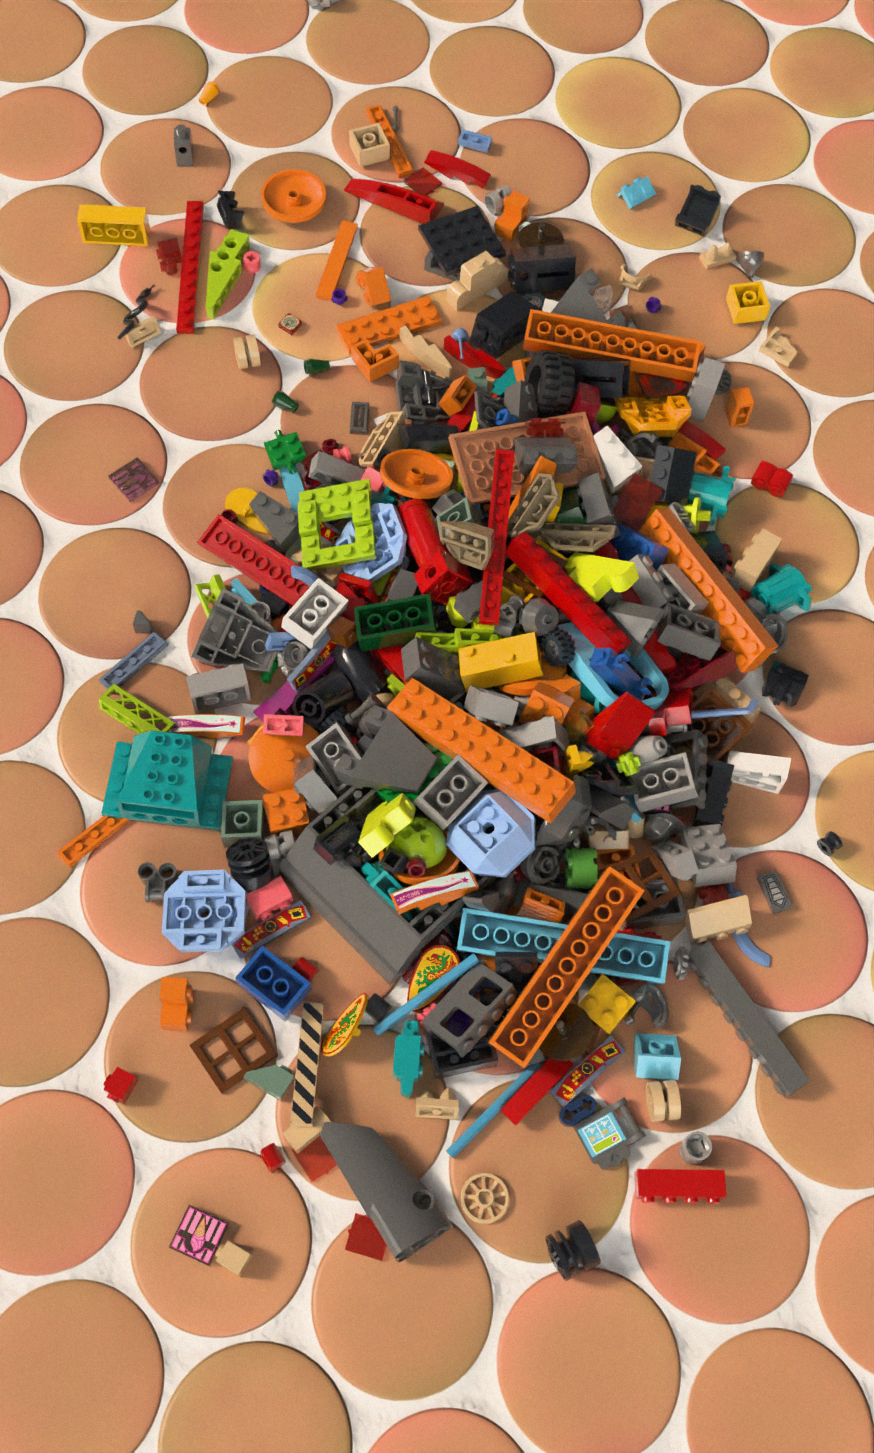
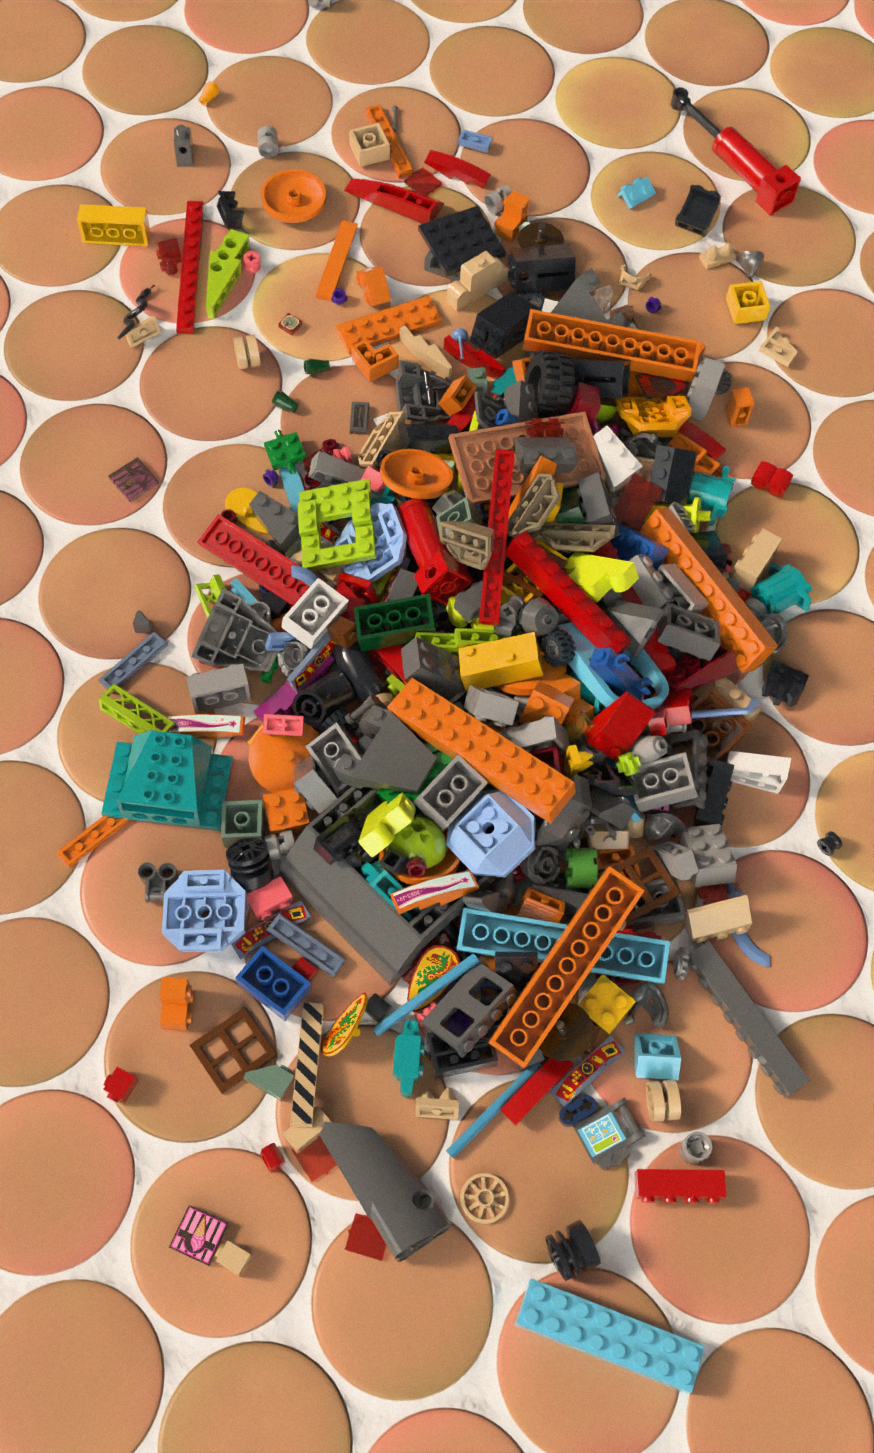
tile [757,871,793,914] -> none
none -> light grey wheel [257,126,279,158]
none -> sand blue tile [267,914,346,978]
none -> medium azure brick [514,1278,704,1394]
none -> red piece [671,87,801,216]

